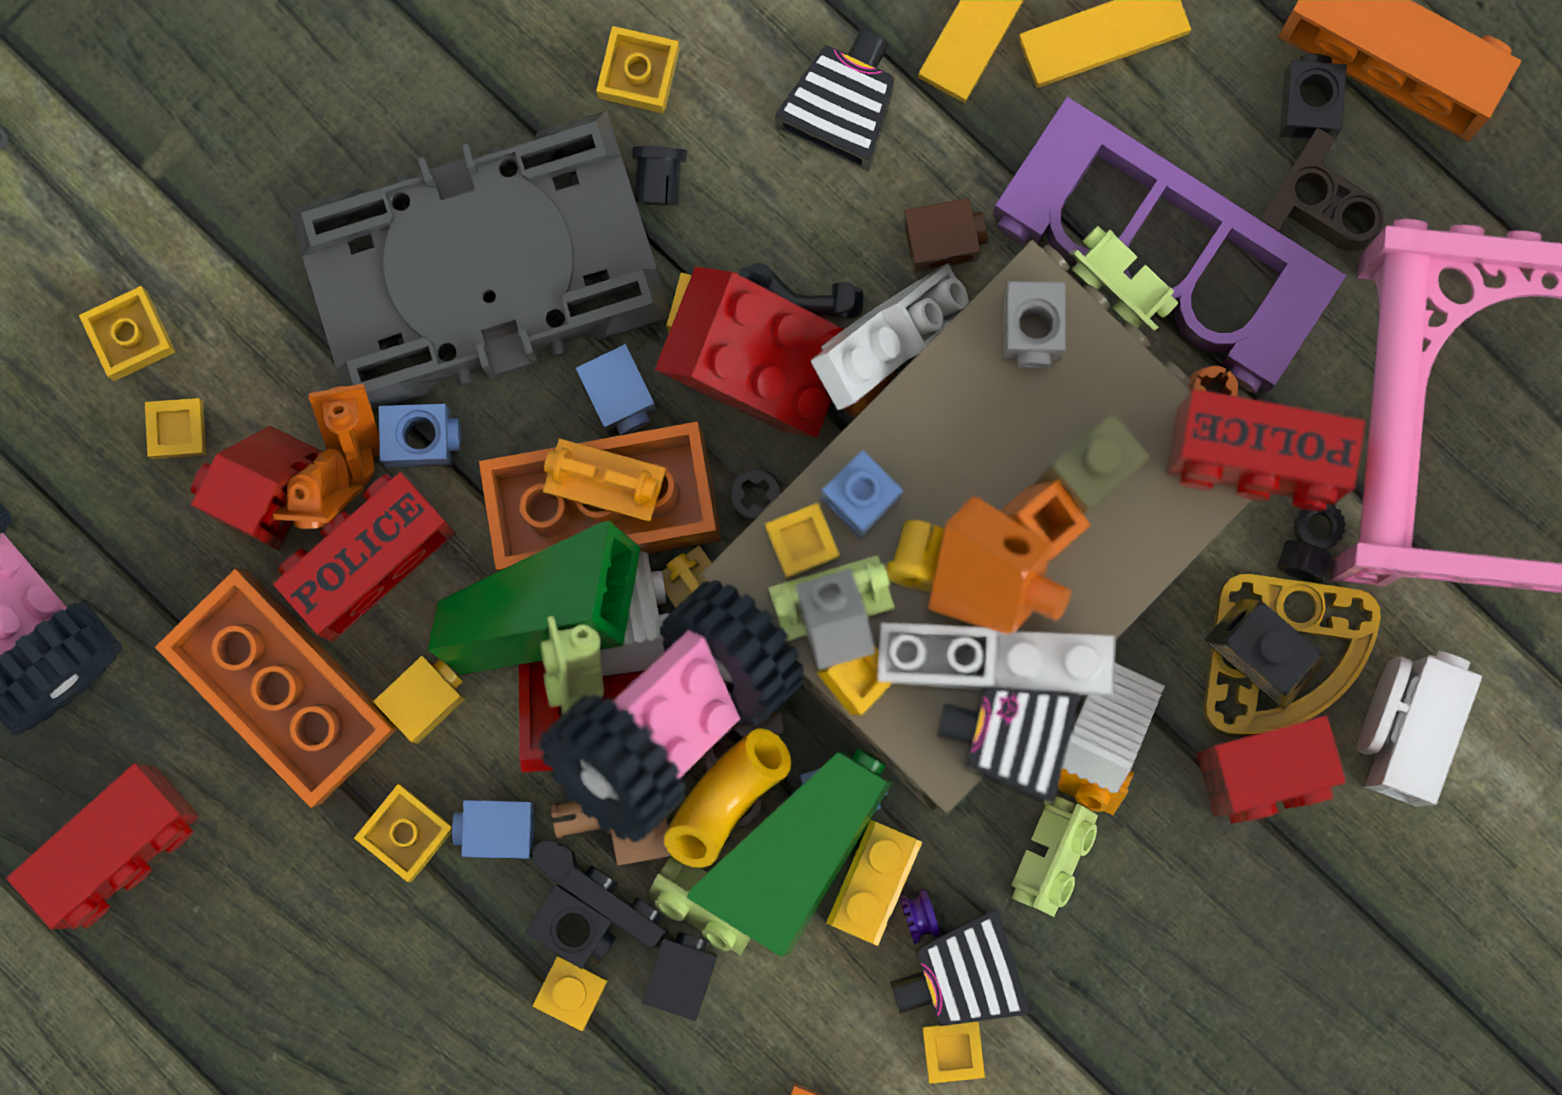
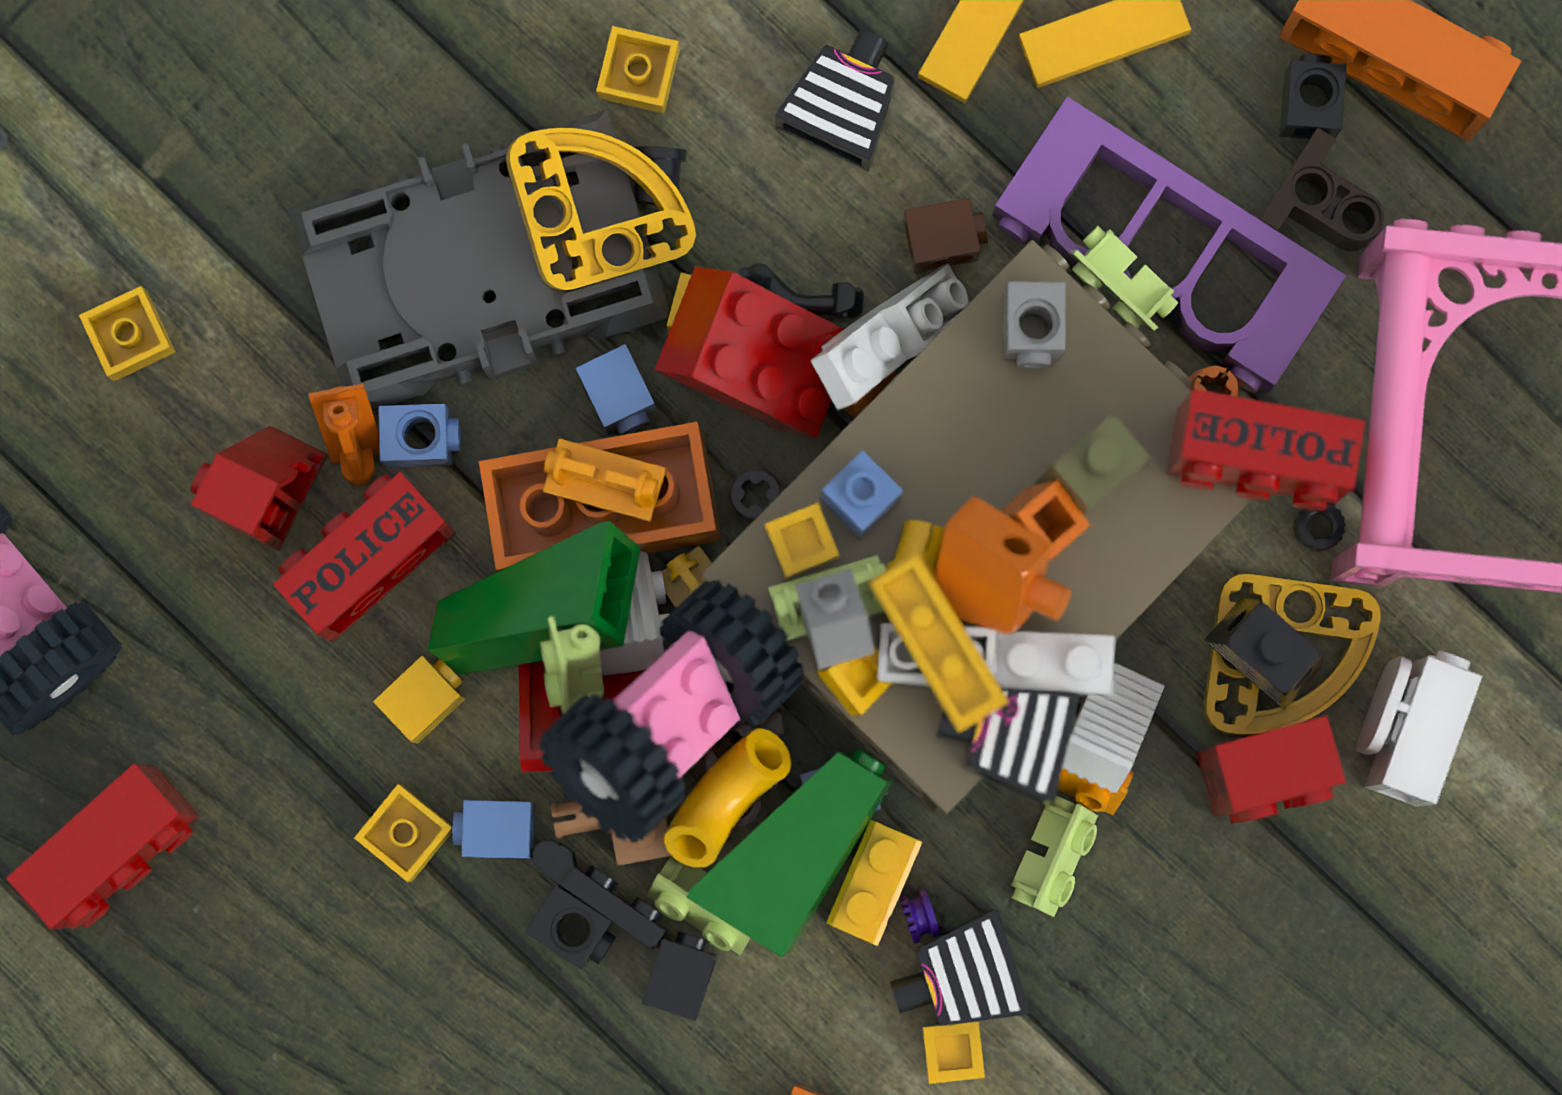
yellow plate [145,398,206,459] -> none
orange brick [155,569,398,808] -> none
orange hinge [273,449,364,529] -> none
yellow plate [532,956,608,1031] -> none
black axle [1277,540,1332,583] -> none
none -> yellow beam [506,128,696,291]
none -> yellow tile [868,552,1010,733]

